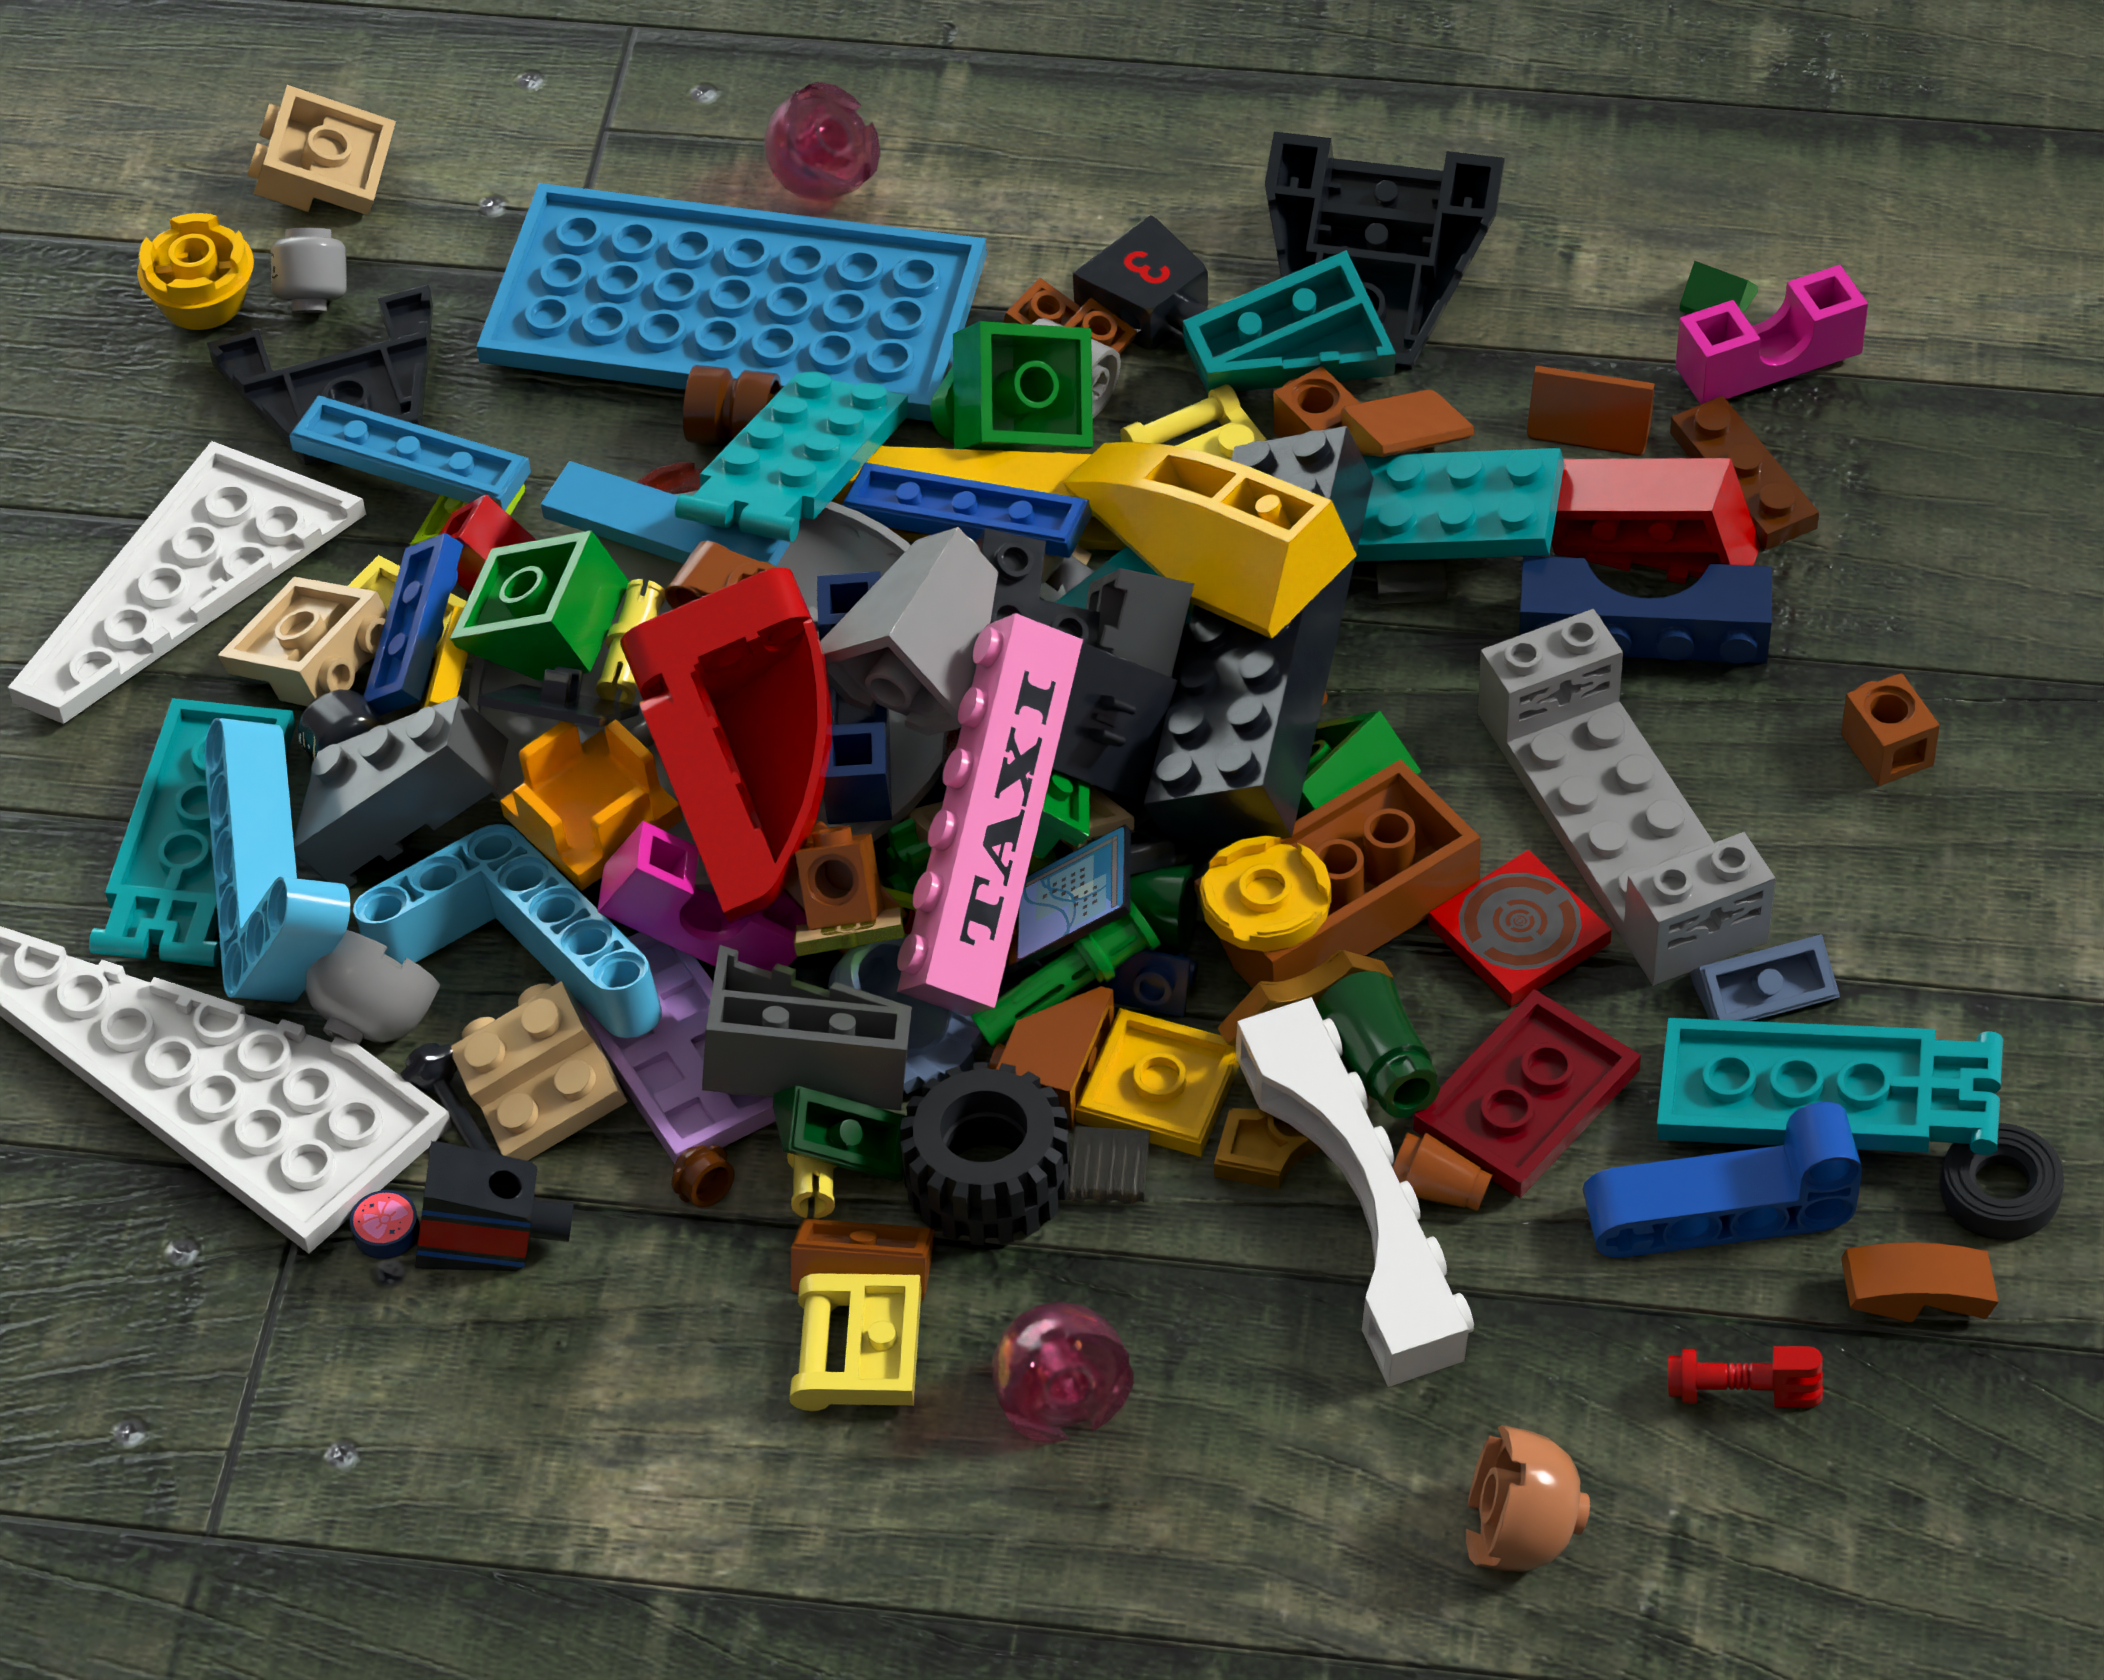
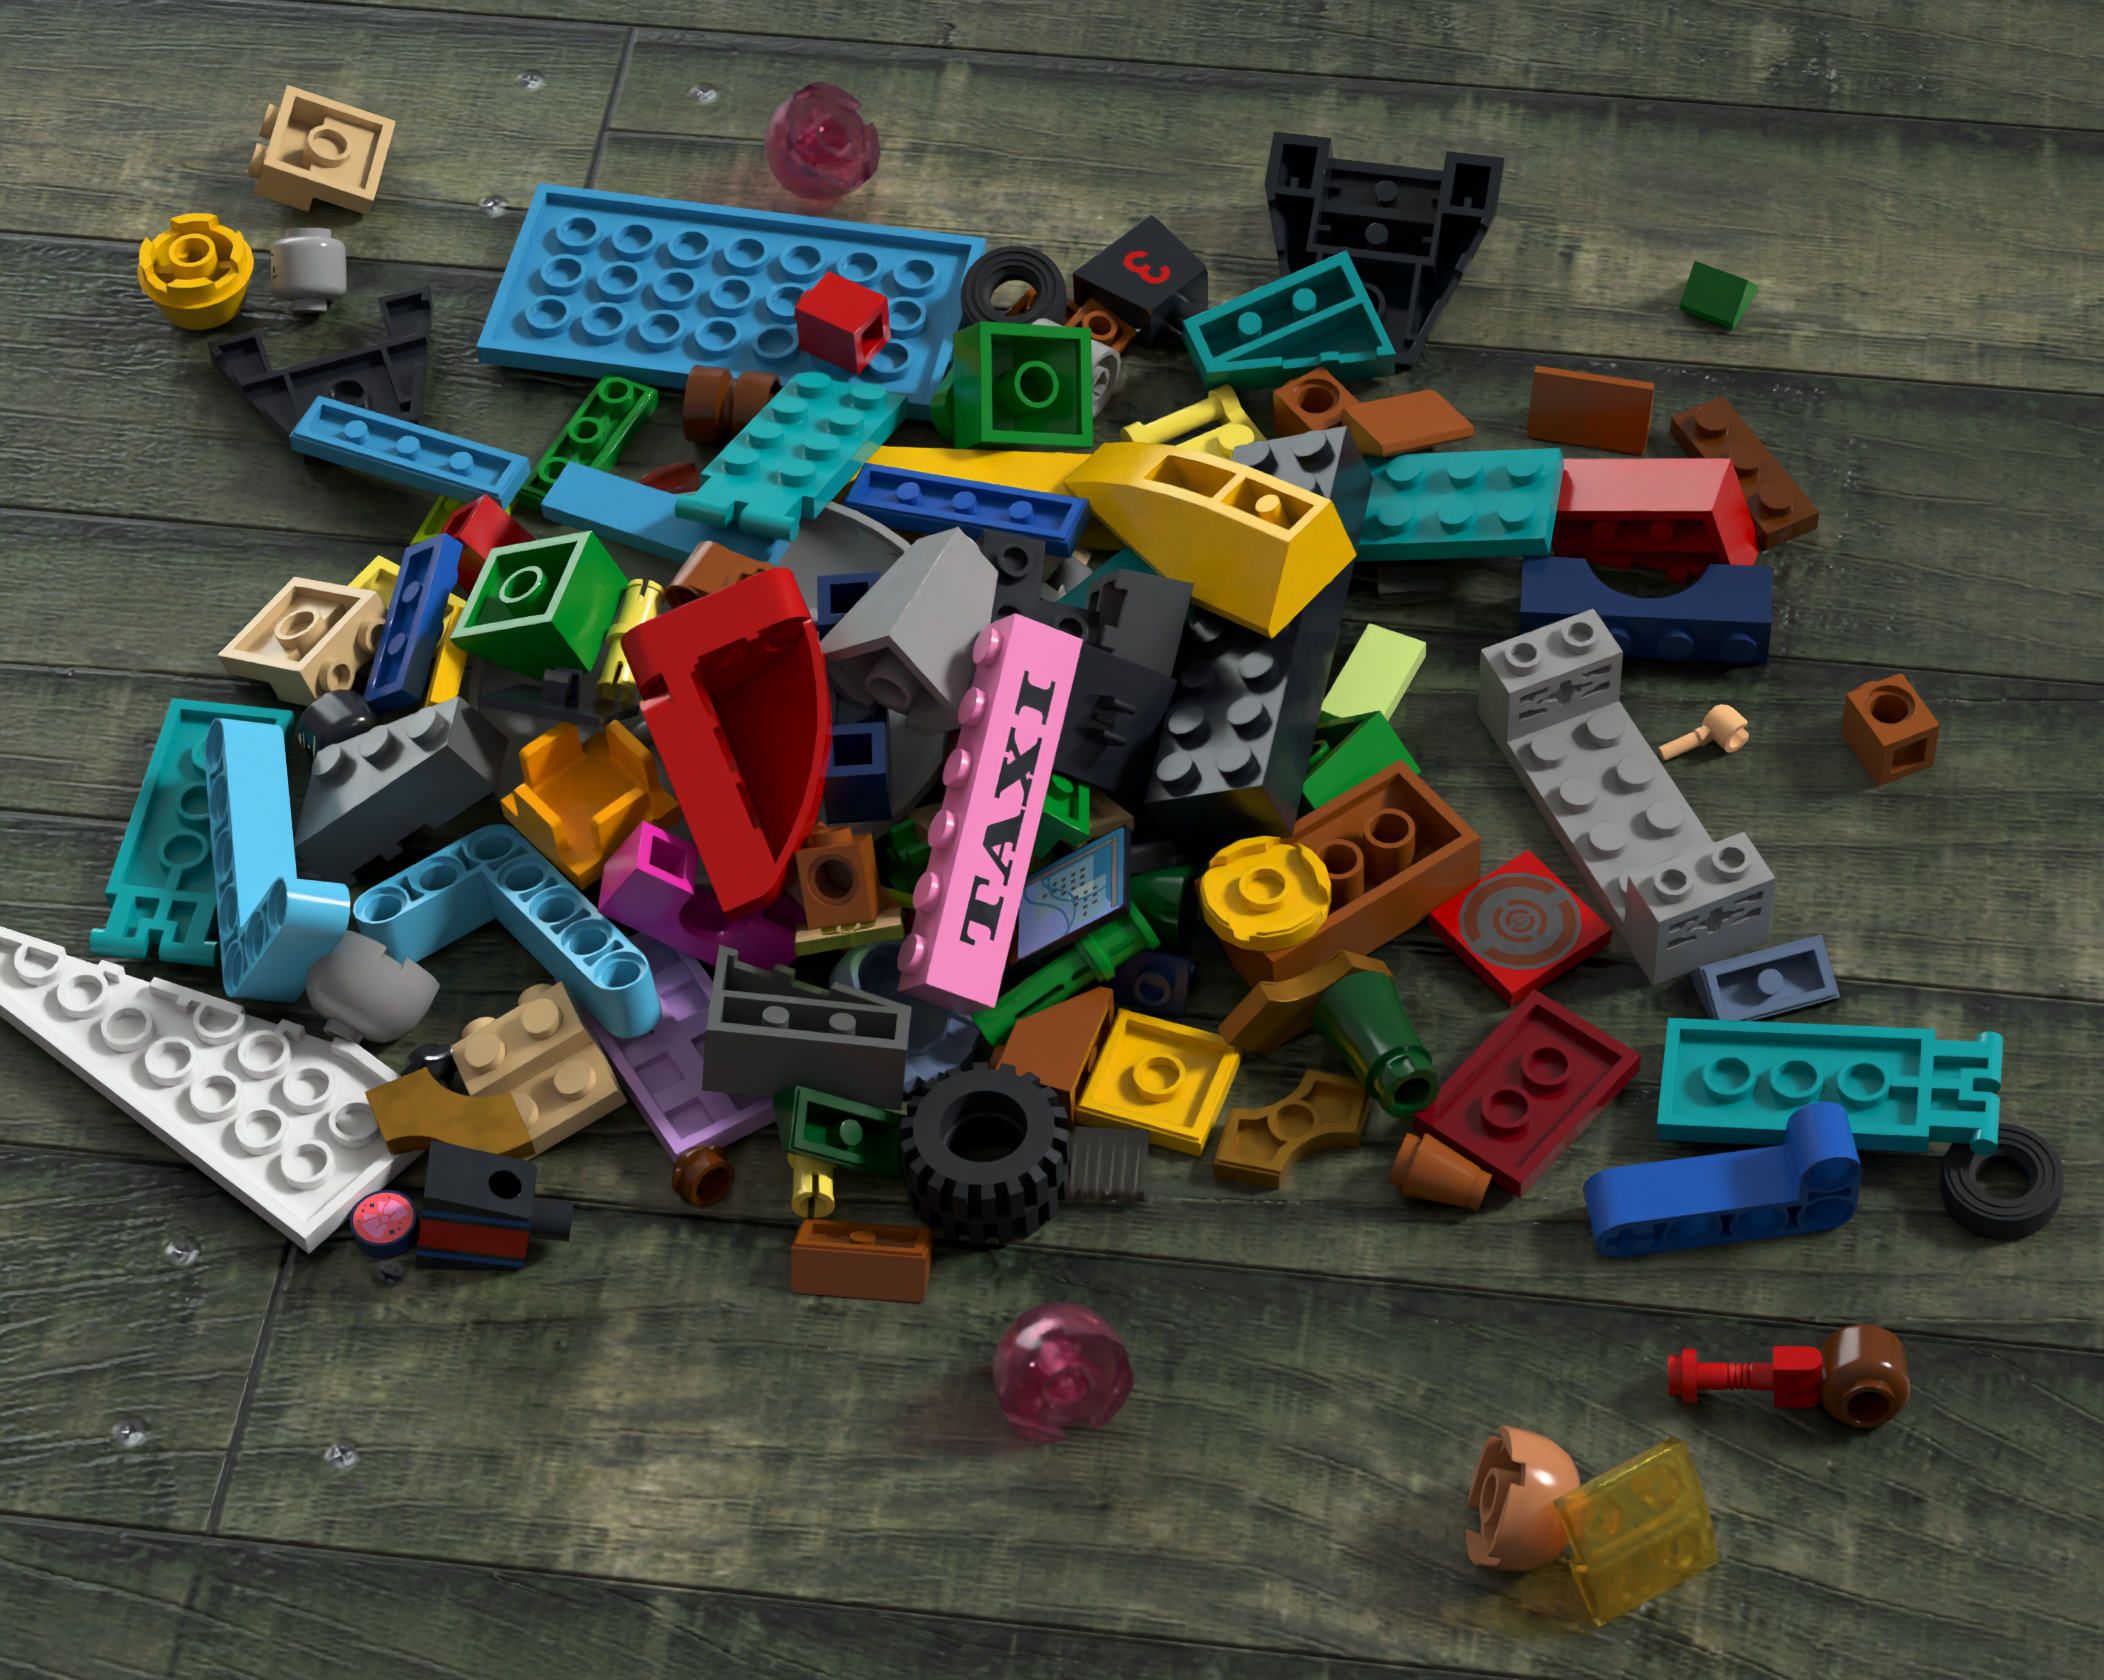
white wing [8,441,366,724] -> none
light yellow plate [789,1273,921,1411] -> none
white arch [1235,997,1474,1387] -> none
dark pink arch [1675,265,1868,404] -> none
dark orange slope [1841,1242,1999,1322] -> none
none -> pearl gold tile [365,1067,536,1160]
none -> green tile [517,373,659,513]
none -> red brick [794,271,891,375]
none -> black tyre [960,246,1067,326]
none -> yellowish green tile [1318,623,1426,723]
none -> clear yellow slope [1553,1437,1719,1626]
none -> light nougat hand [1658,704,1749,761]
none -> reddish brown head [1819,1324,1911,1428]

